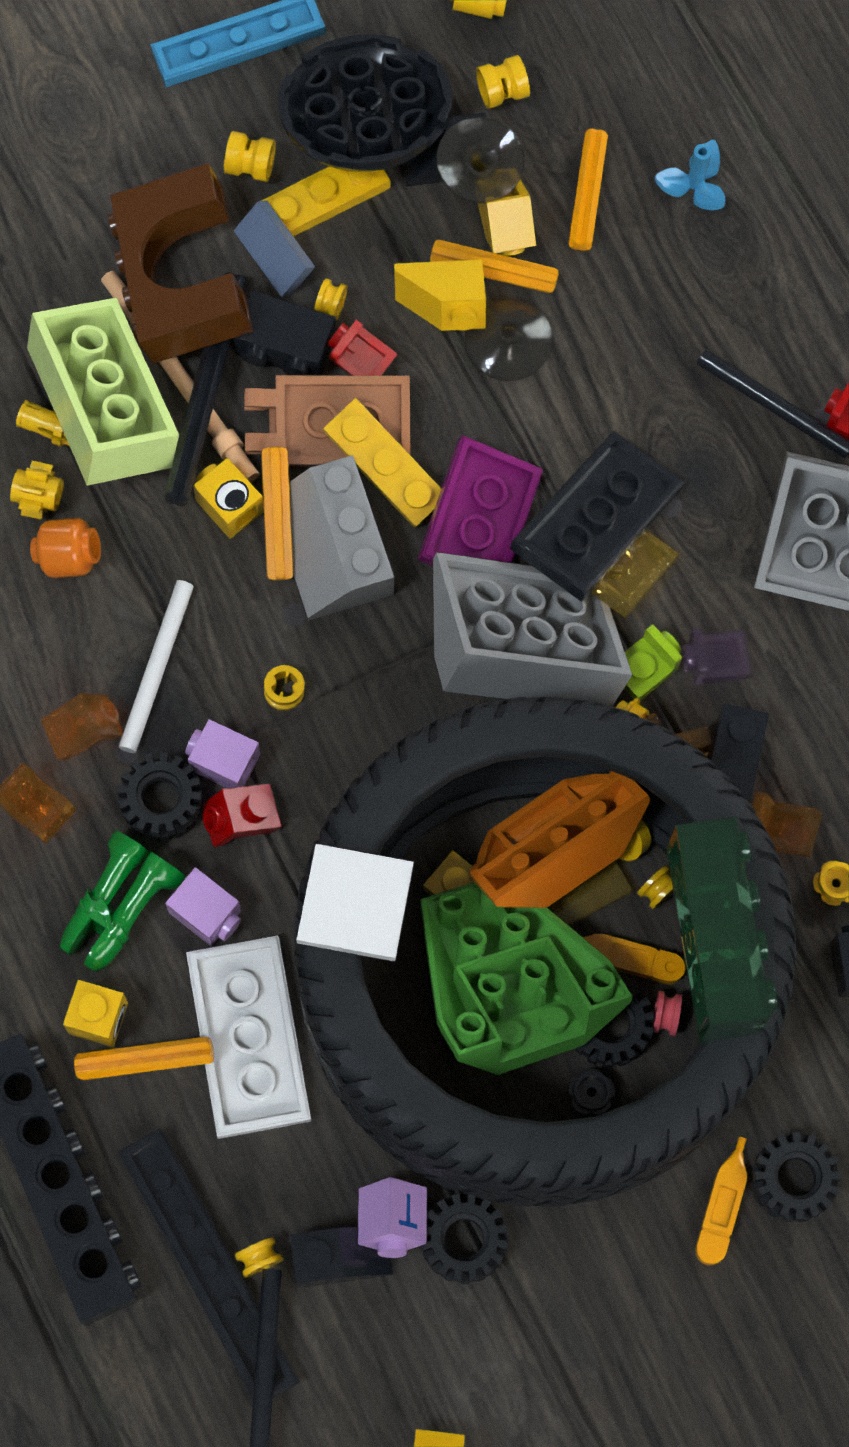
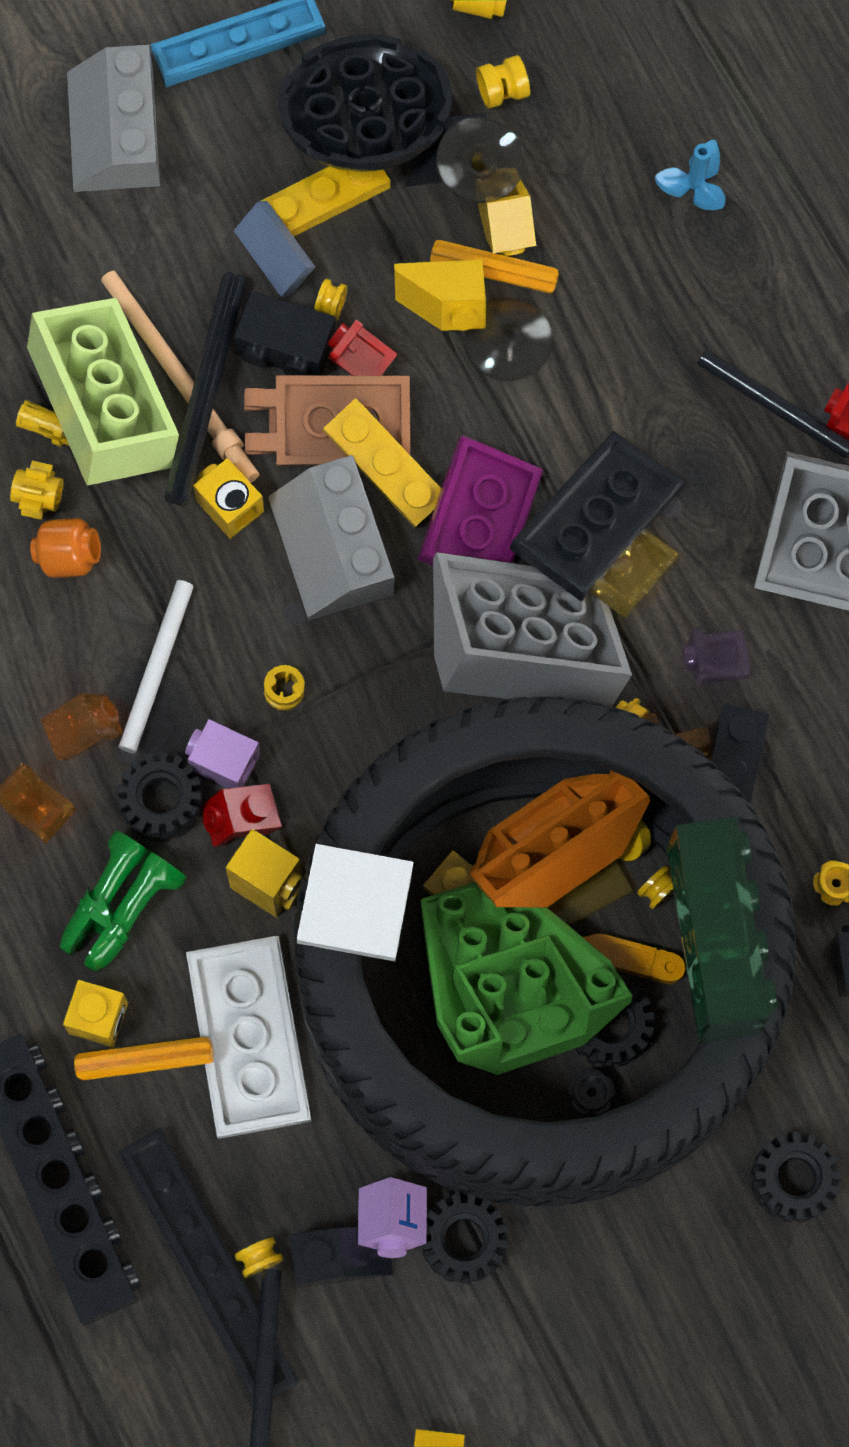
reddish brown arch [108,163,253,364] -> none
lavender brick [165,867,241,947] -> none
yellow wheel [224,131,276,182] -> none
light orange axle [261,447,294,581] -> none
light orange axle [569,128,608,251] -> none
lime bracket [624,624,682,701] -> none
coral bush [653,991,682,1036] -> none
light orange piece [695,1137,747,1266] -> none
clear orange bracket [752,792,822,858] -> none
none -> light grey slope [67,45,160,192]
none -> yellow piece [226,829,302,918]

